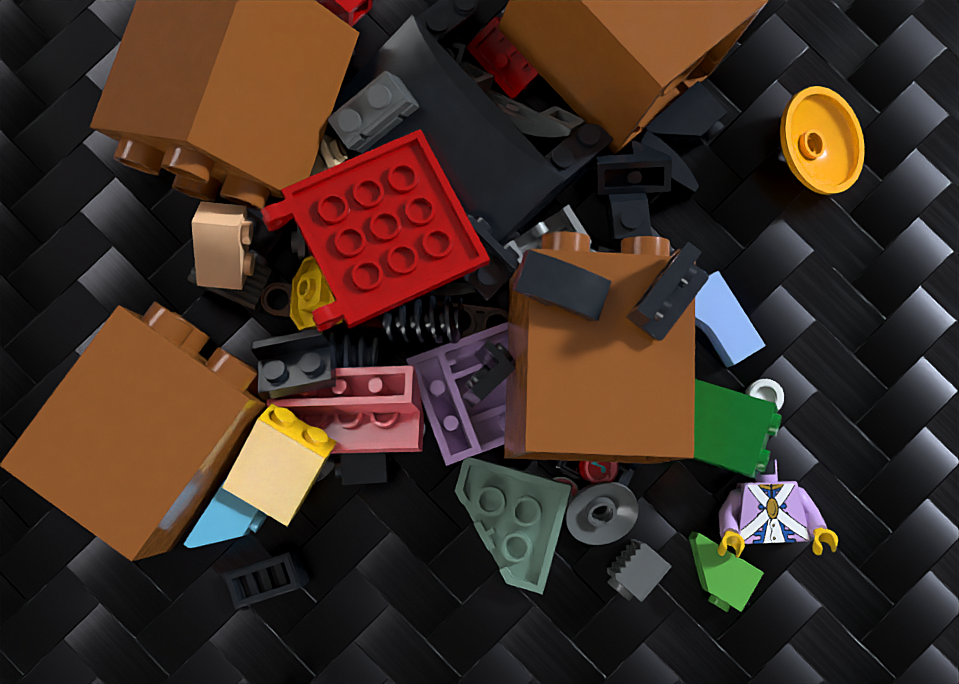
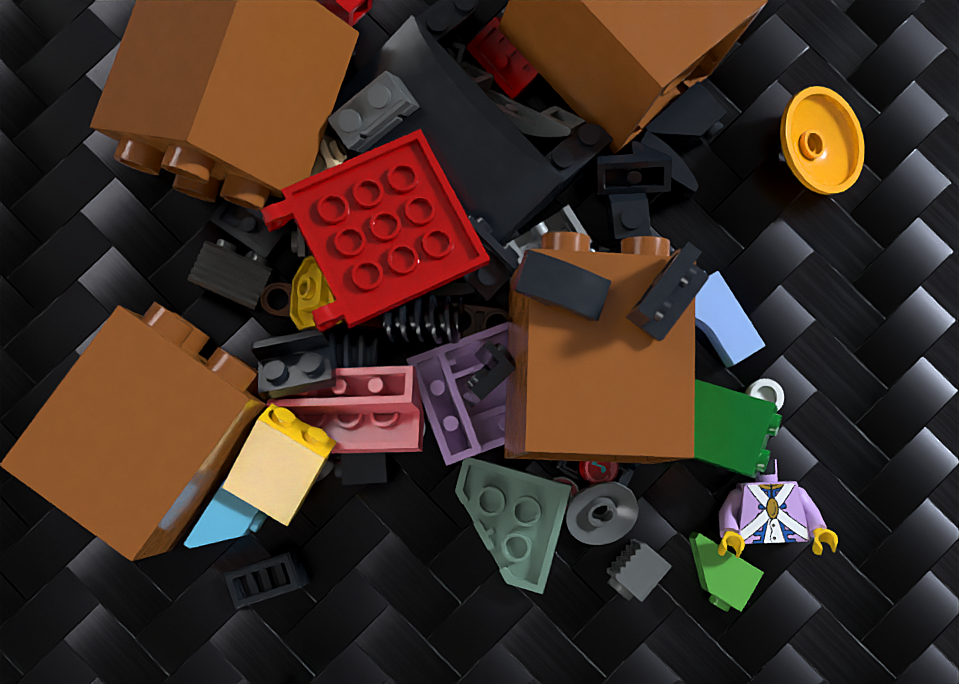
light nougat brick [191,202,255,290] -> none

